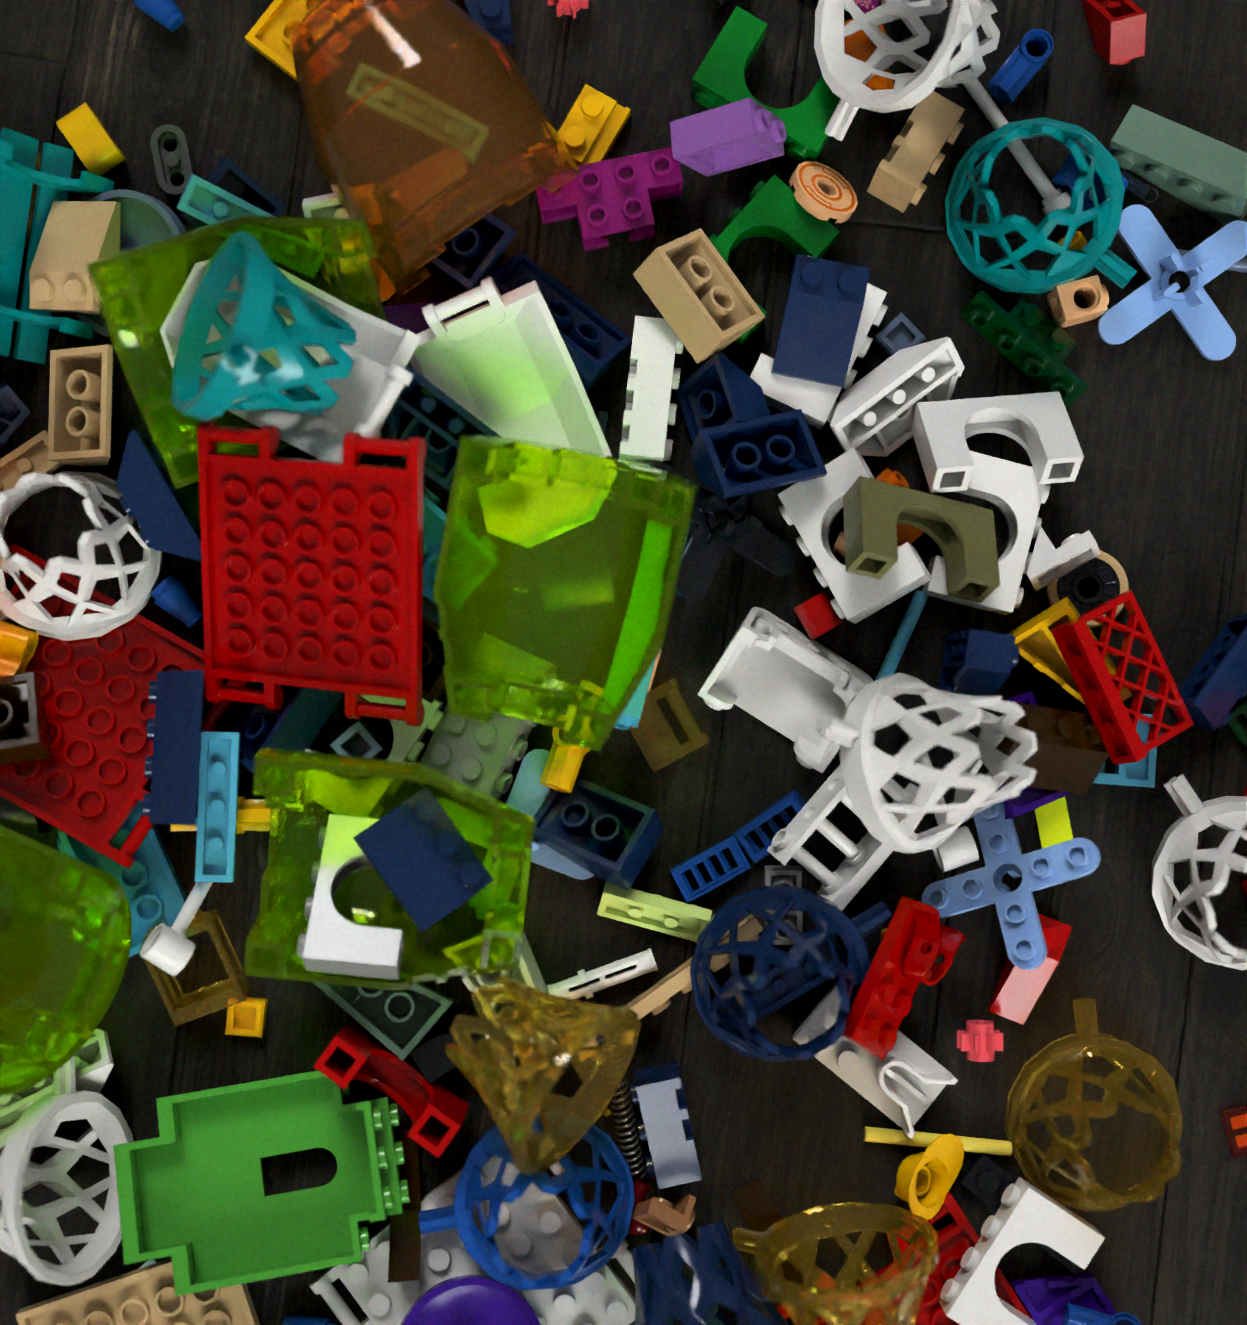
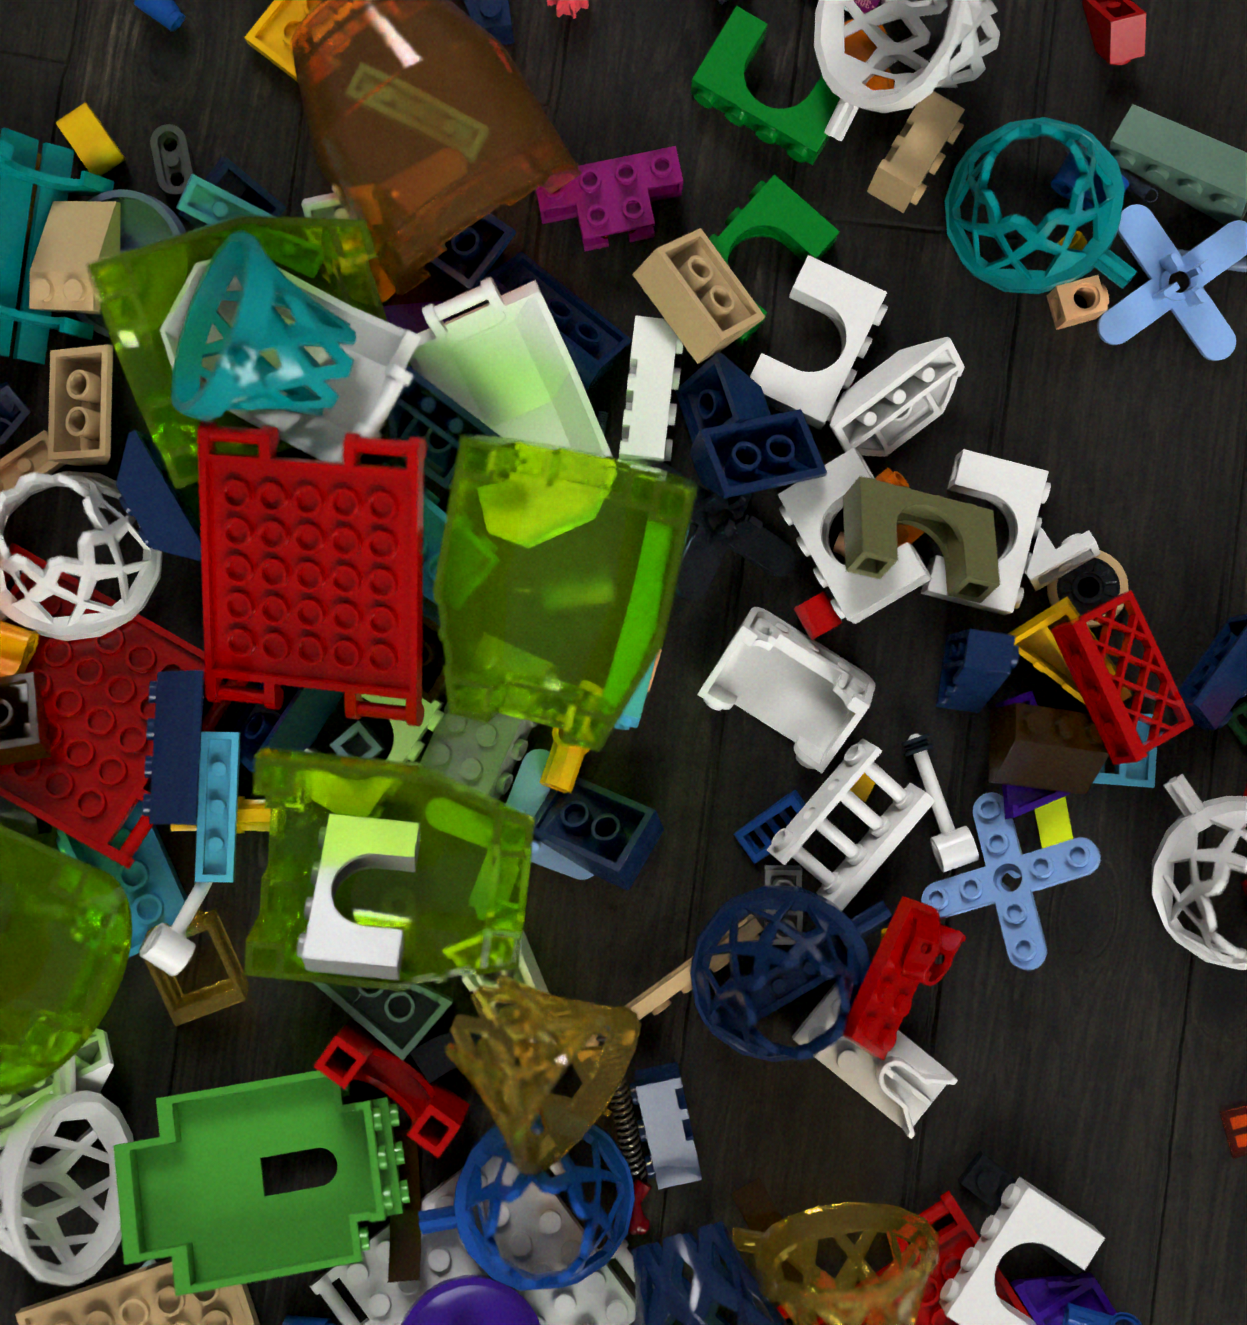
blue cone [150,575,203,629] -> none
yellow tile [225,996,268,1038] -> none
dark blue slope [353,786,493,932] -> none
white pin [547,948,658,1008] -> none
yellow plate [550,84,631,166] -> none
yellowish green plate [597,881,712,942] -> none
clear yellow plate [630,678,711,773] -> none
medium nougat bracket [632,1194,696,1237] -> none
medium lavender window [670,98,787,177] -> none
blue slope [670,835,751,903] -> none
dark blue slope [771,254,870,388] -> none
light nougat tile [789,161,858,223] -> none
white piece [815,672,1038,854] -> none
light yellow bar [863,1126,1012,1156] -> none
sand blue tile [874,312,926,357] -> none
medium azure bar [875,590,929,681] -> none
yellow piece [894,1133,964,1221] -> none
white arch [911,391,1084,493] -> none
coral gear [957,1019,1004,1062] -> none
dark green bracket [960,291,1088,409] -> none
white piece [962,78,1071,215] -> none
blue piece [986,29,1054,105] -> none
slope [988,913,1072,1025] -> none
clear yellow piece [1005,997,1182,1212] -> none

